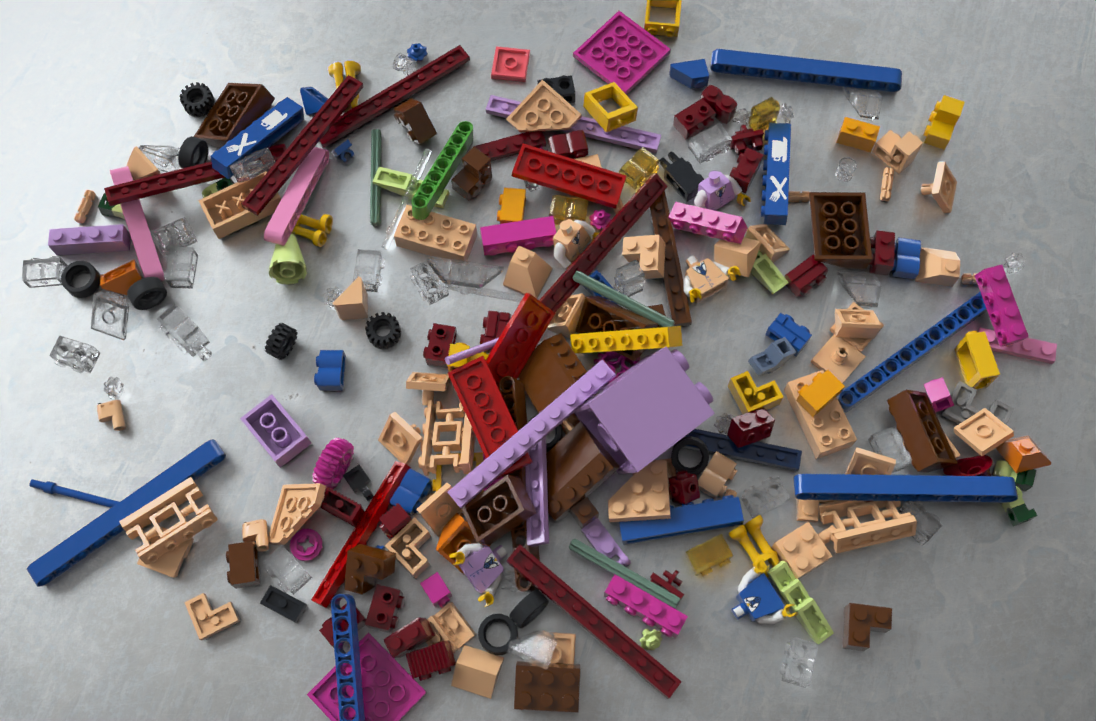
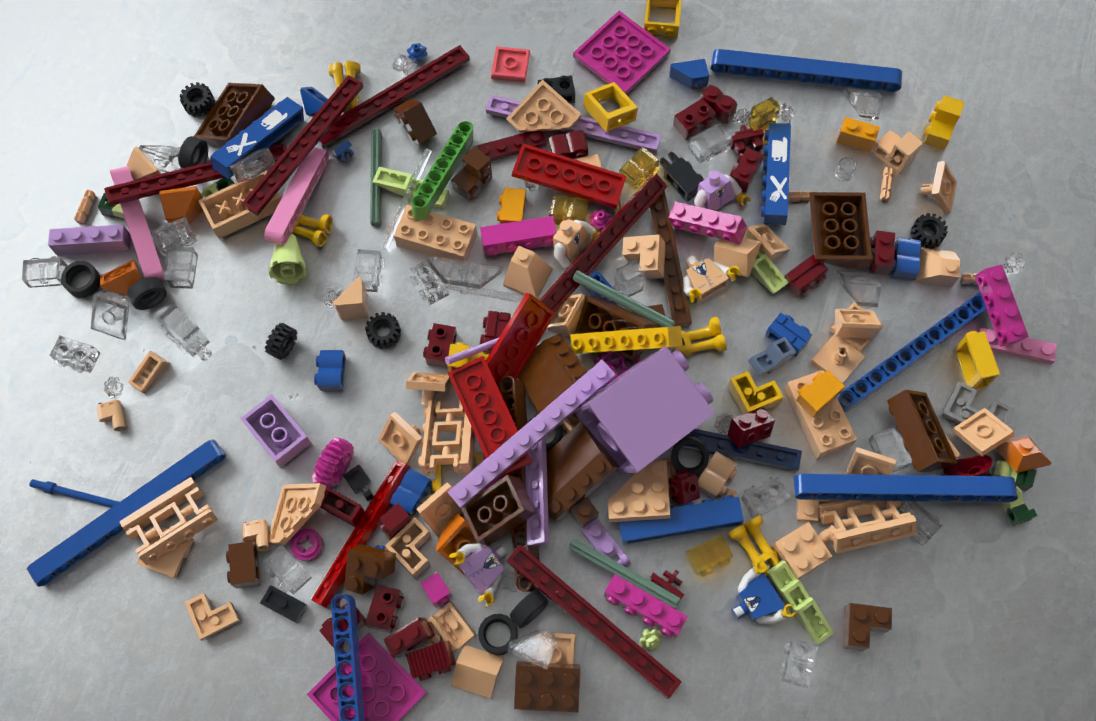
brick [924,377,954,413] -> none
none -> light nougat slope [128,351,169,393]
none -> orange slope [159,186,203,228]
none -> yellow piece [673,316,727,356]
none -> black tyre [910,213,948,249]

